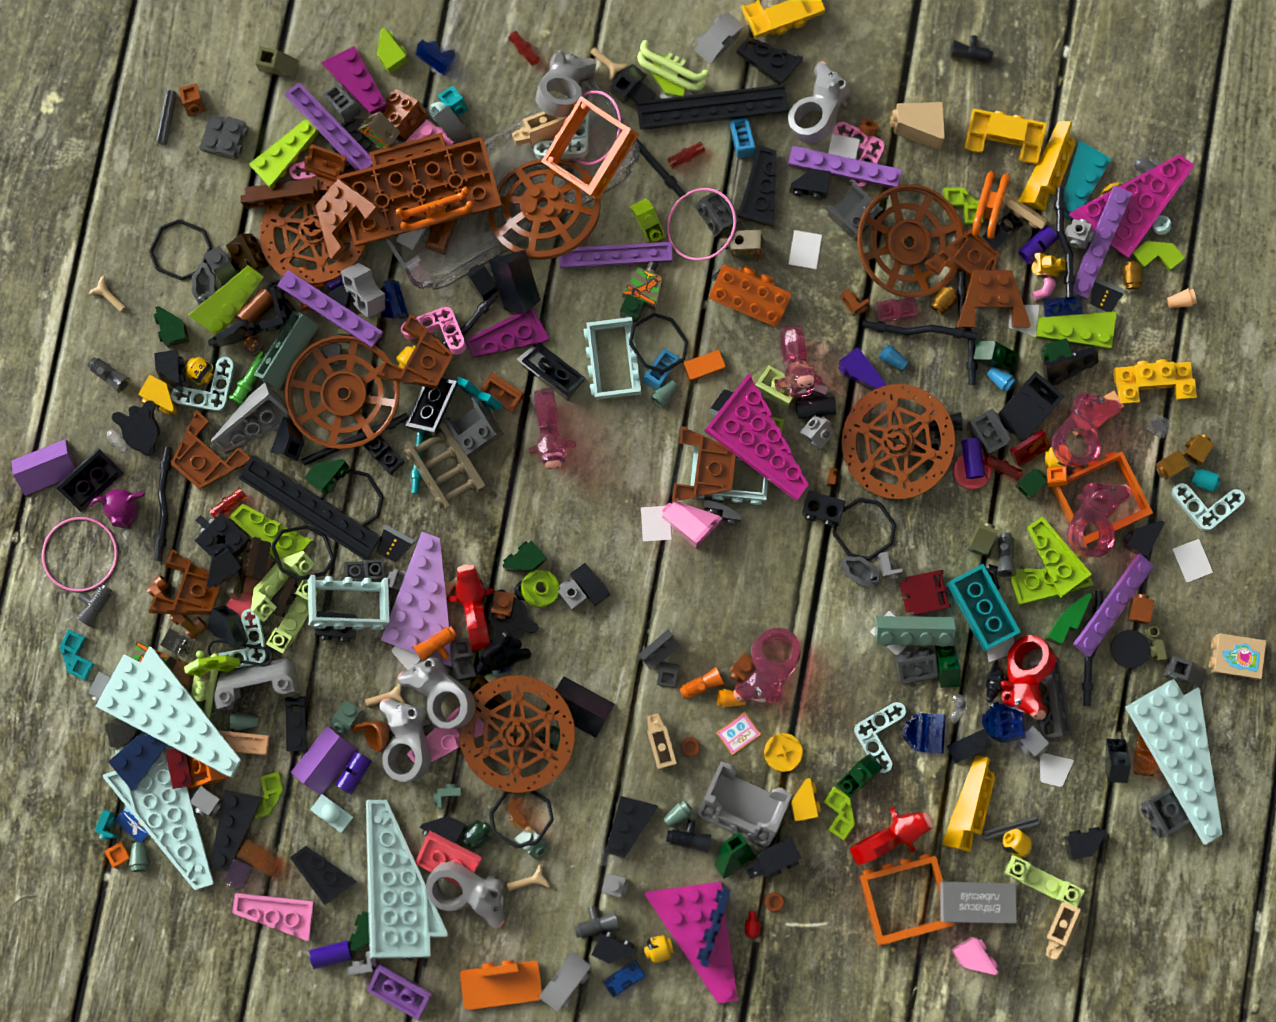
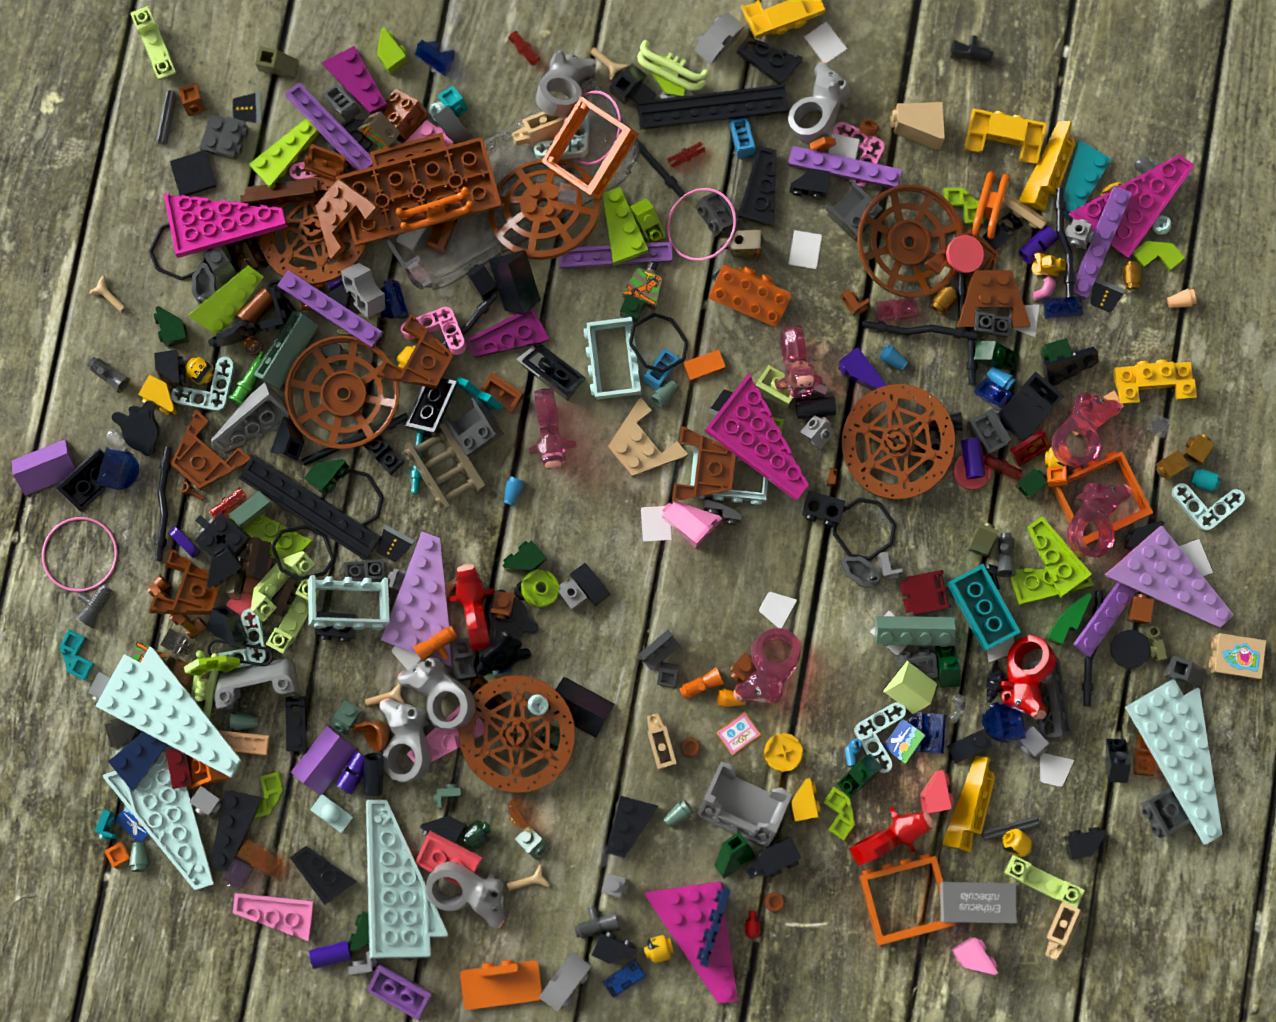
magenta piece [90,489,145,528] -> none
black piece [489,787,554,848] -> none
black piece [666,820,711,853] -> none
lime wing [1035,312,1117,350] -> none
none -> clear blue slope [96,447,140,490]
none -> yellowish green slope [130,6,176,80]
none -> dark pink wing [164,193,287,258]
none -> black tile [169,150,217,197]
none -> dark purple beam [169,526,200,559]
none -> dark orange hand [178,481,205,501]
none -> sand green panel [229,491,272,531]
none -> black sticker [233,92,261,124]
none -> black pin [363,753,384,797]
none -> dark azure cone [503,476,525,506]
none -> light aqua tile [528,694,549,715]
none -> clear tile [557,183,579,206]
none -> lime wing [603,187,648,266]
none -> tan wing [608,398,688,477]
none -> white sticker [759,592,797,630]
none -> white sticker [804,22,847,63]
none -> orange tile [809,136,836,152]
none -> dark azure arm [845,739,862,767]
none -> sticker [883,718,925,764]
none -> yellowish green slope [884,661,937,714]
none -> coral slope [920,770,954,813]
none -> coral tile [946,235,984,273]
none -> dark grey slope [974,312,1011,337]
none -> clear blue slope [974,378,1013,411]
none -> lavender wing [1105,526,1234,627]

